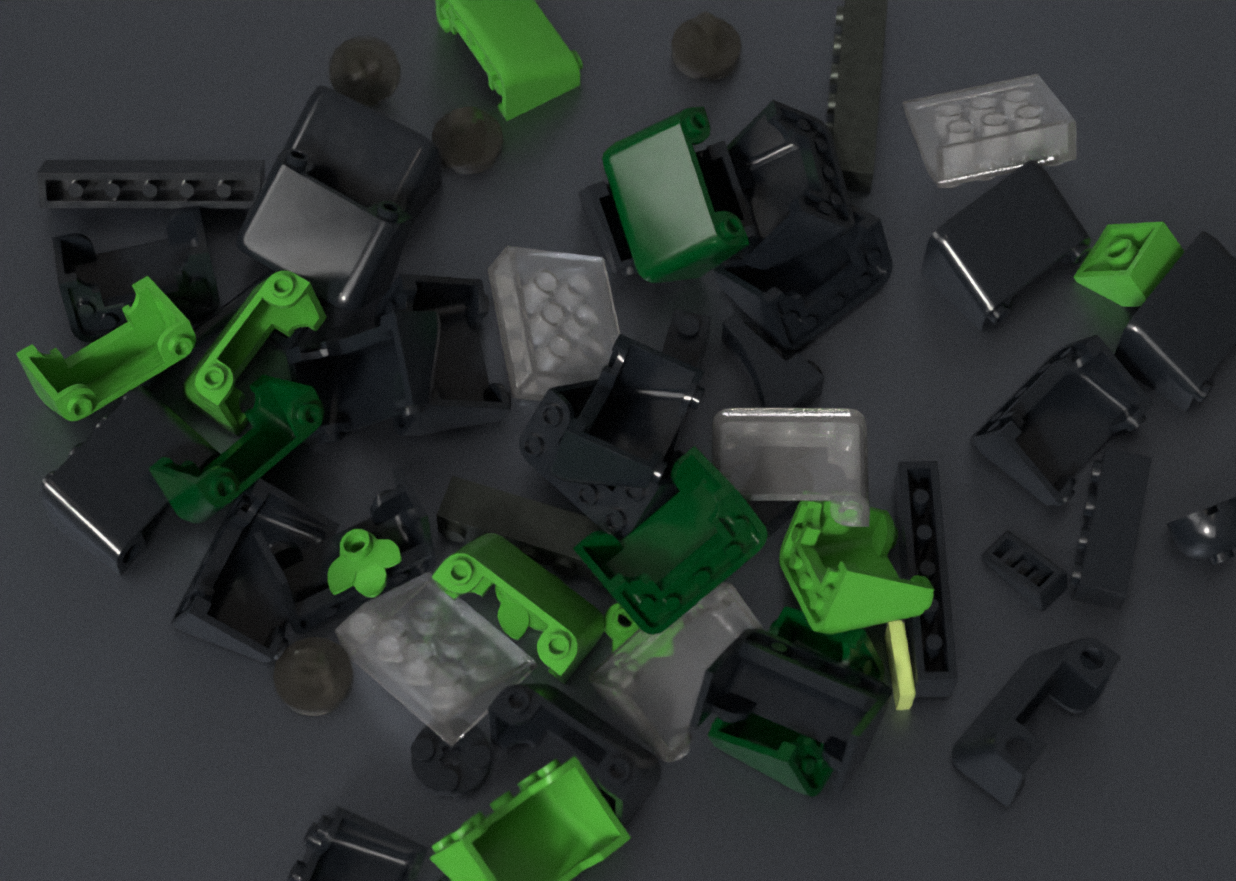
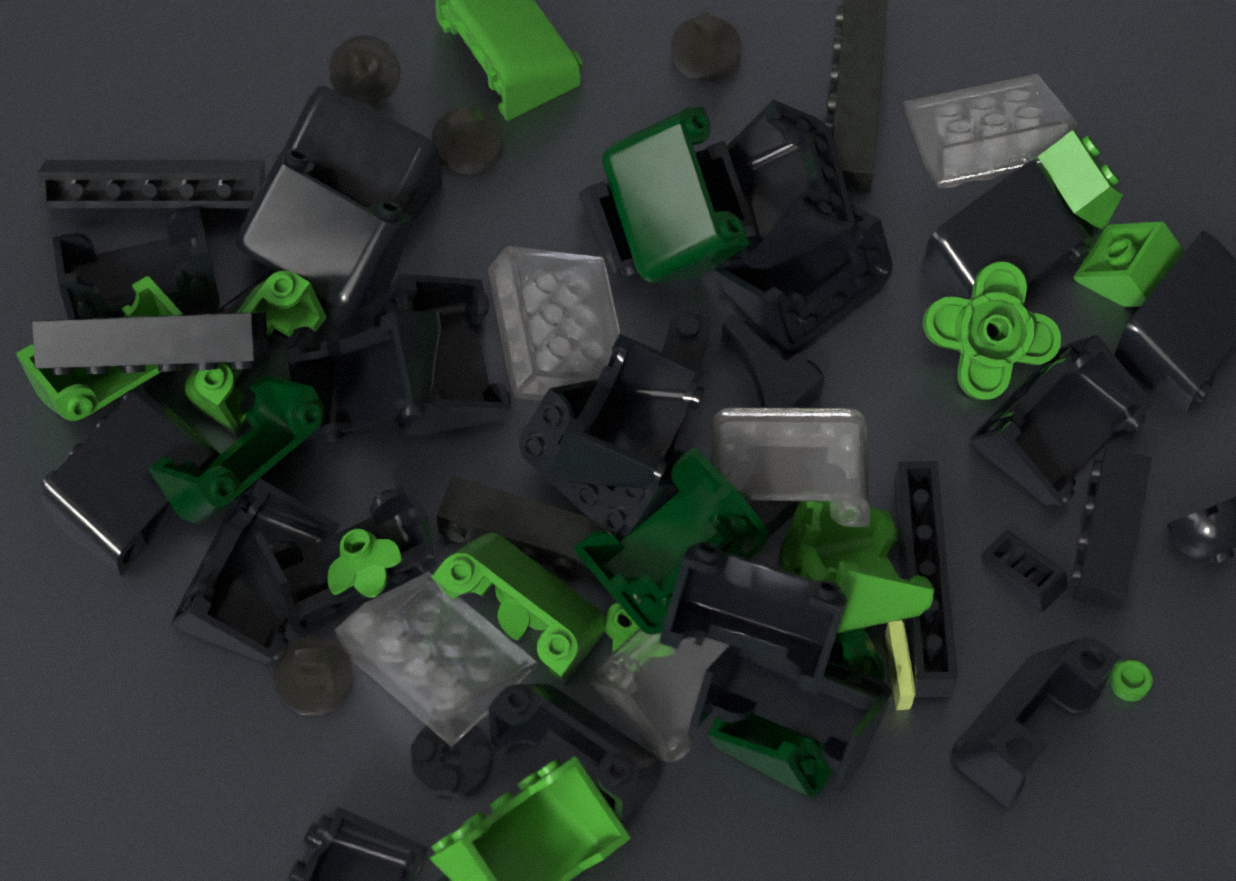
none -> black brick [32,311,269,375]
none -> black windscreen [659,542,847,695]
none -> bright green plant [923,262,1061,400]
none -> slope [1038,130,1123,229]
none -> bright green tile [1110,659,1153,702]

